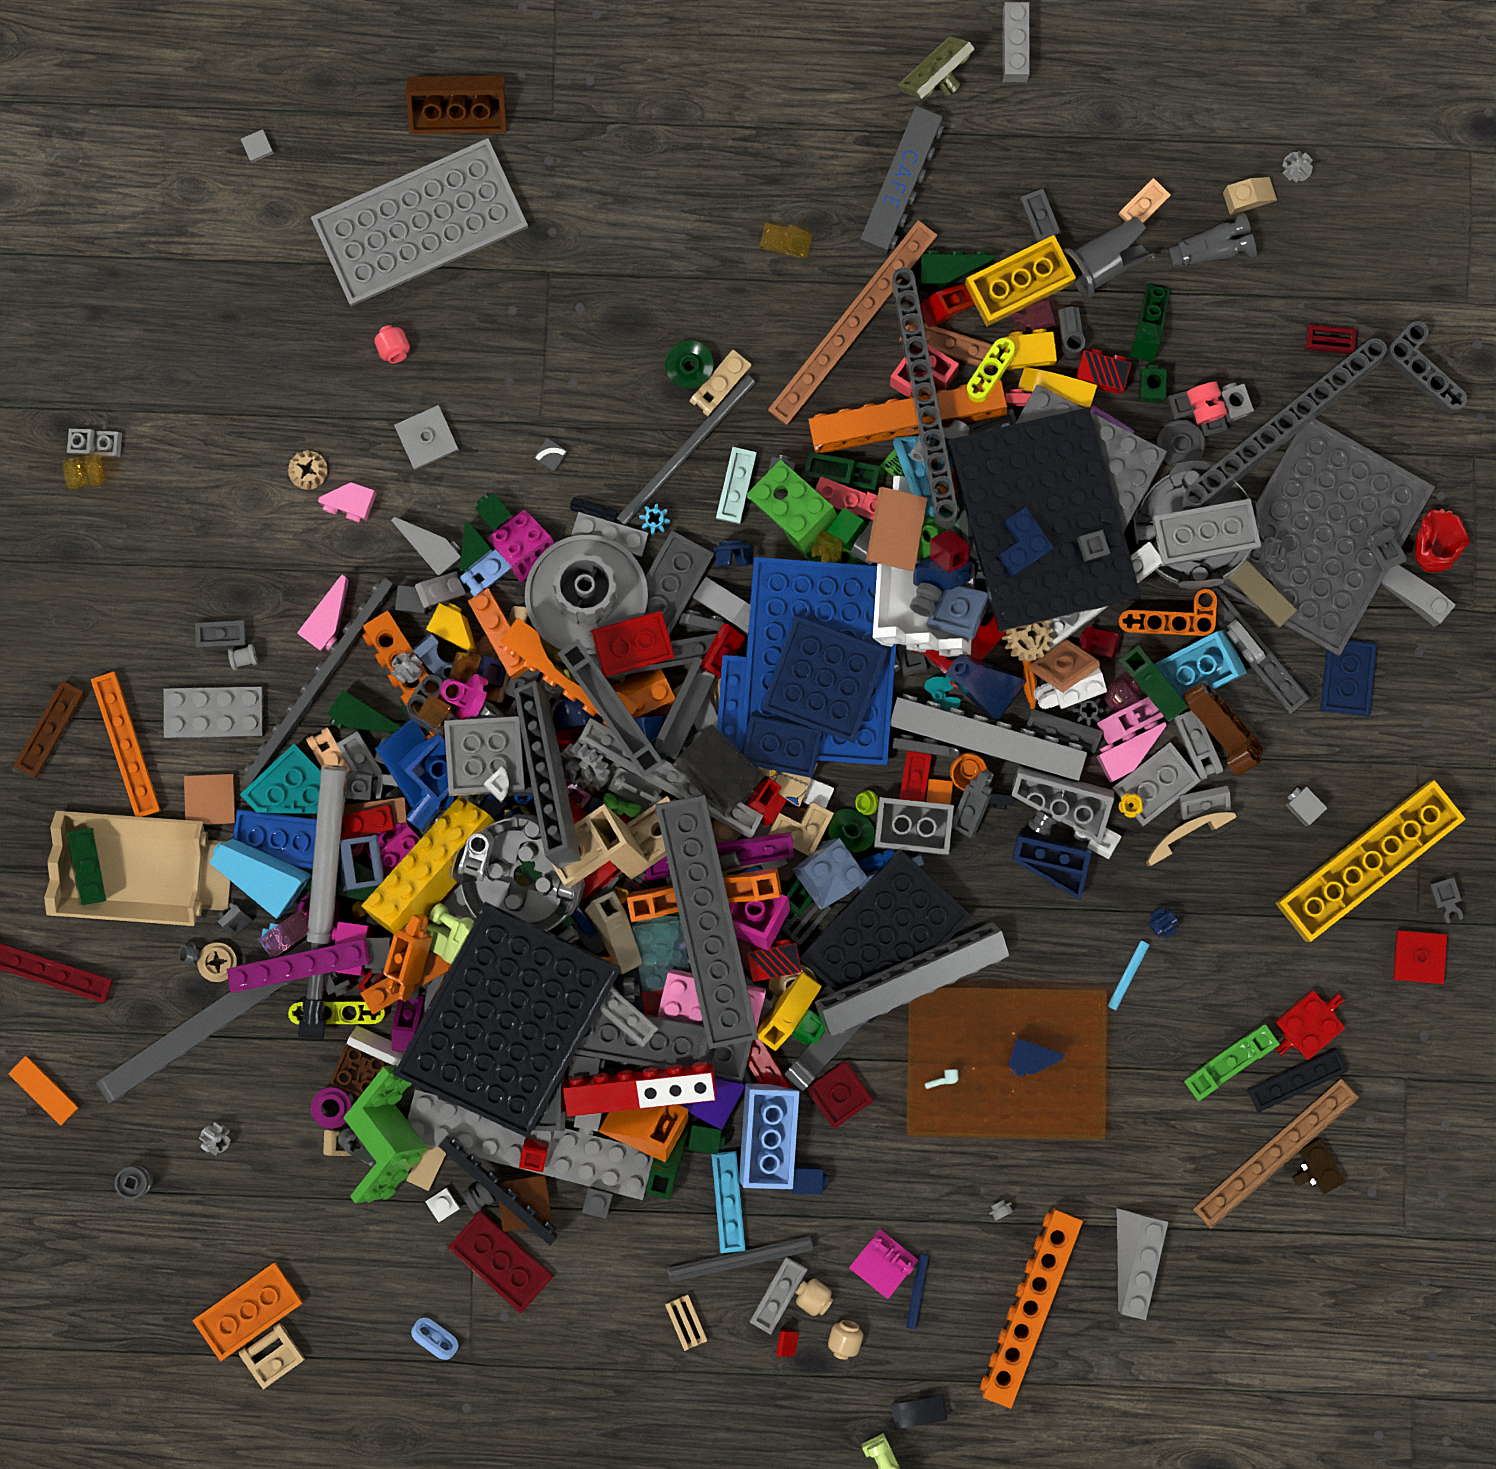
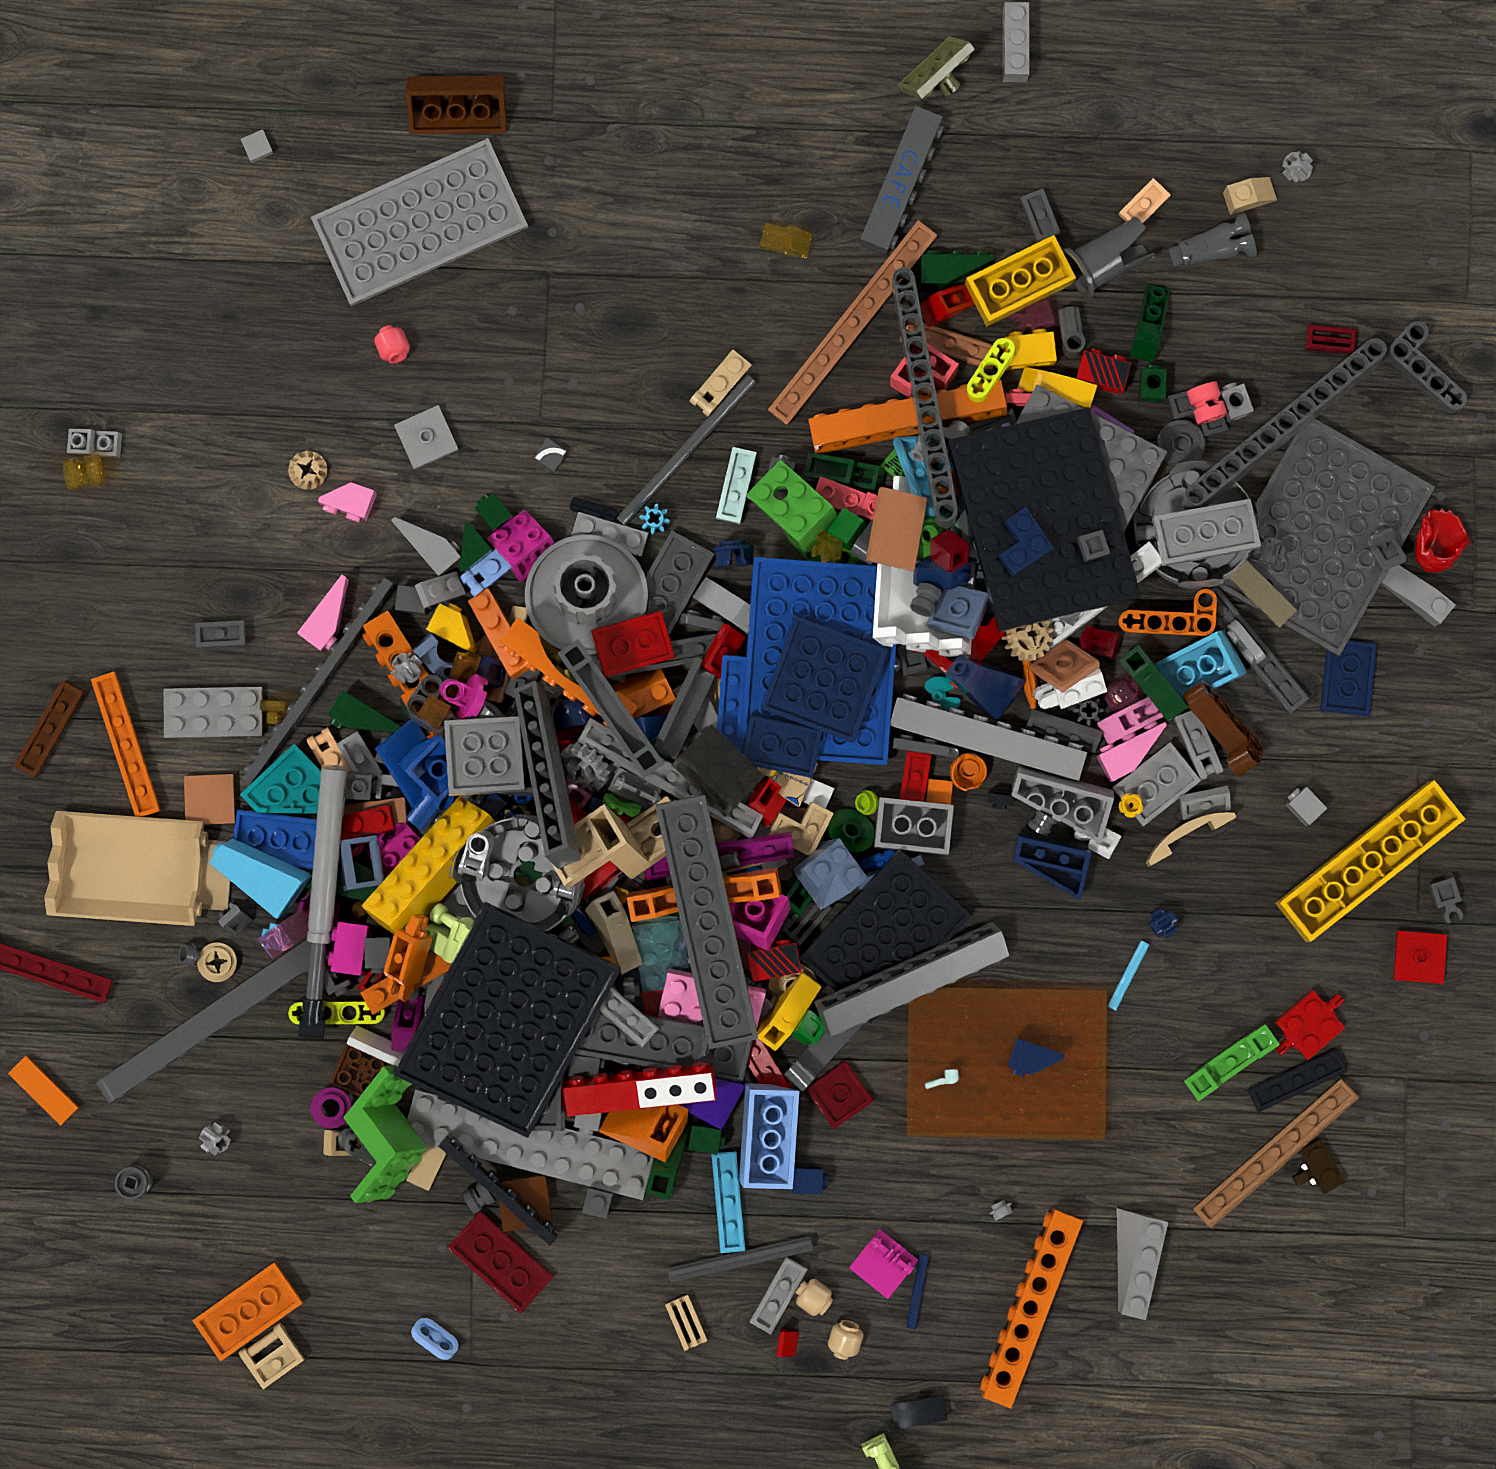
dark green brick [66,828,106,906] -> none
magenta plate [227,939,371,993] -> none
light grey bush [228,644,258,670] -> none
white plate [425,1188,460,1222] -> none
white tile [484,766,509,803] -> none
red slope [519,1138,549,1173] -> none
dark green dish [665,340,714,389] -> none
dark grey hinge [952,769,994,838] -> none
none -> clear yellow tile [260,700,289,725]

